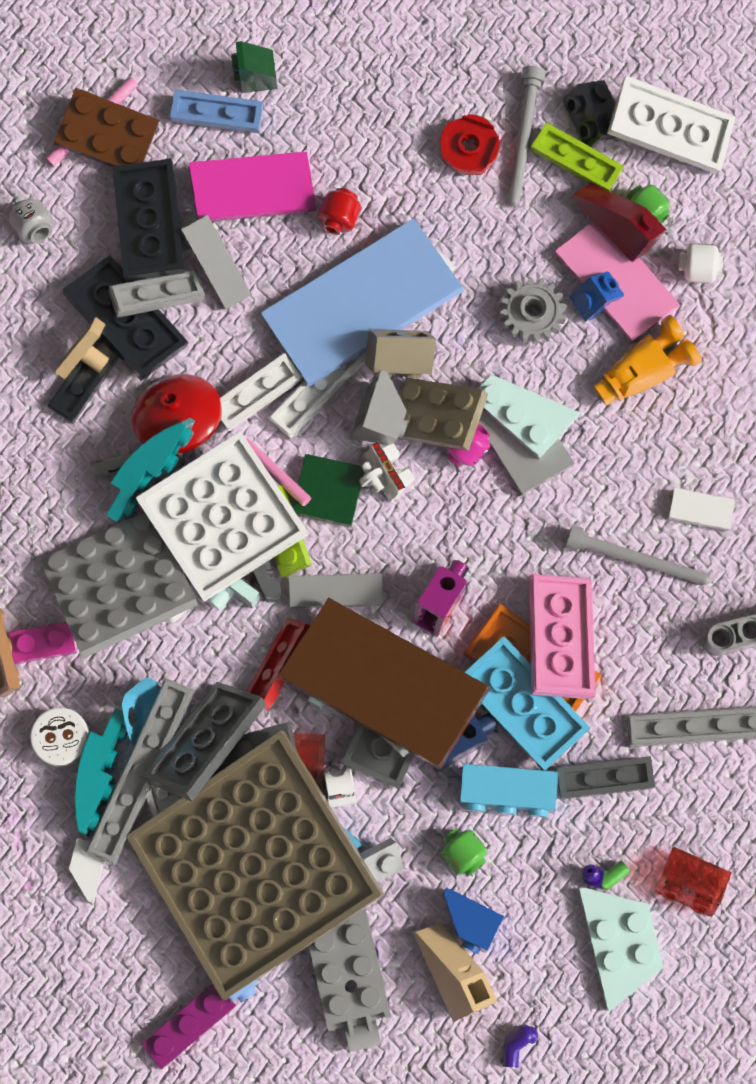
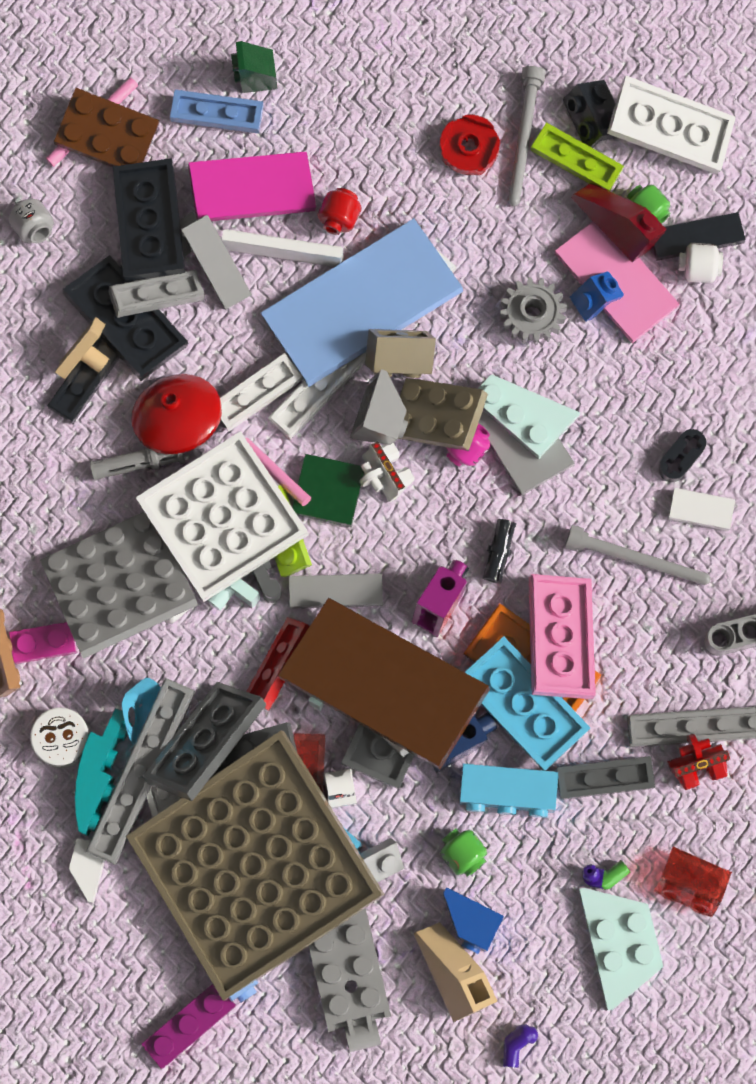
teal slope [107,418,195,522] -> none
light orange piece [593,314,702,406] -> none
none -> white tile [222,229,343,267]
none -> black pin [482,519,517,584]
none -> black tile [653,212,746,261]
none -> black beam [659,429,706,482]
none -> red hips [667,734,730,790]

